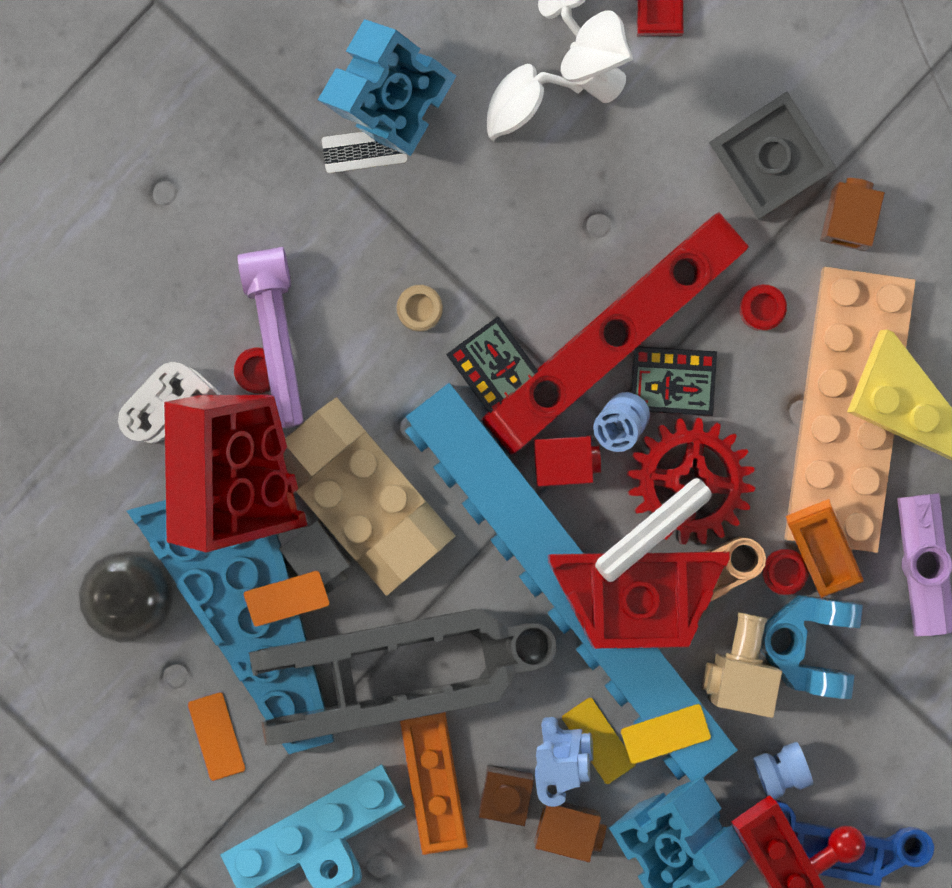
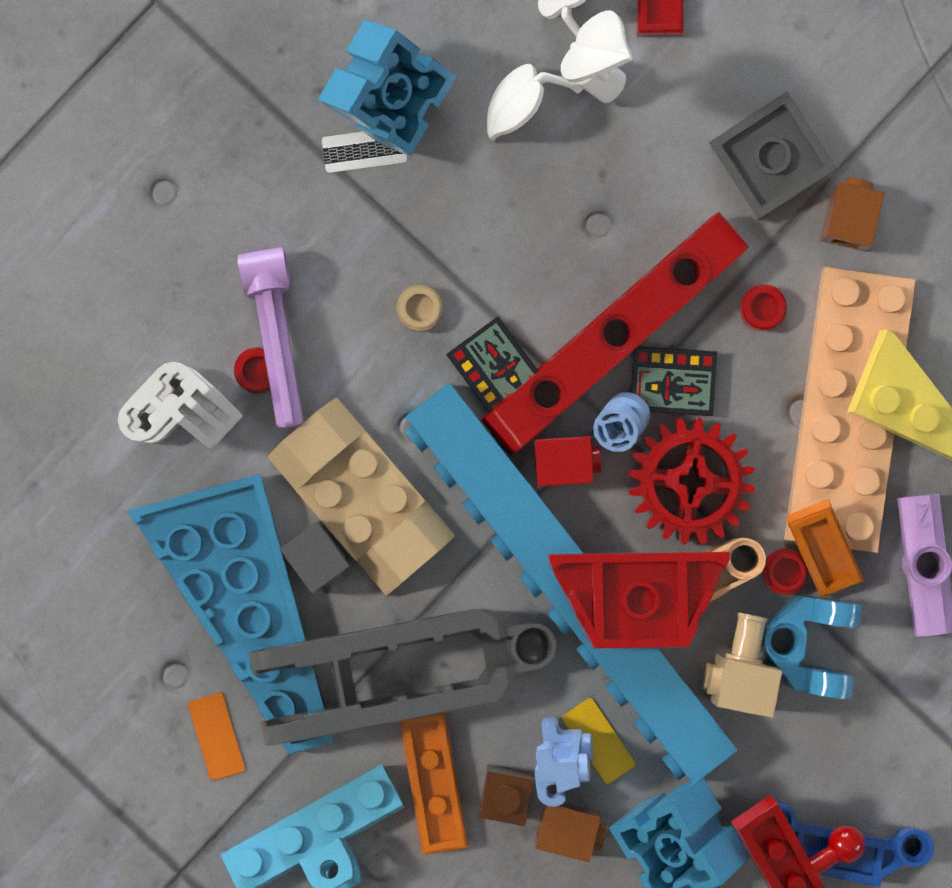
clear smoke cylinder [79,551,173,643] -> none
red wedge [164,395,308,552] -> none
orange sticker [244,571,329,627] -> none
white axle [595,478,712,582] -> none
yellow sticker [621,704,711,764] -> none
light blue wheel [753,742,813,799] -> none

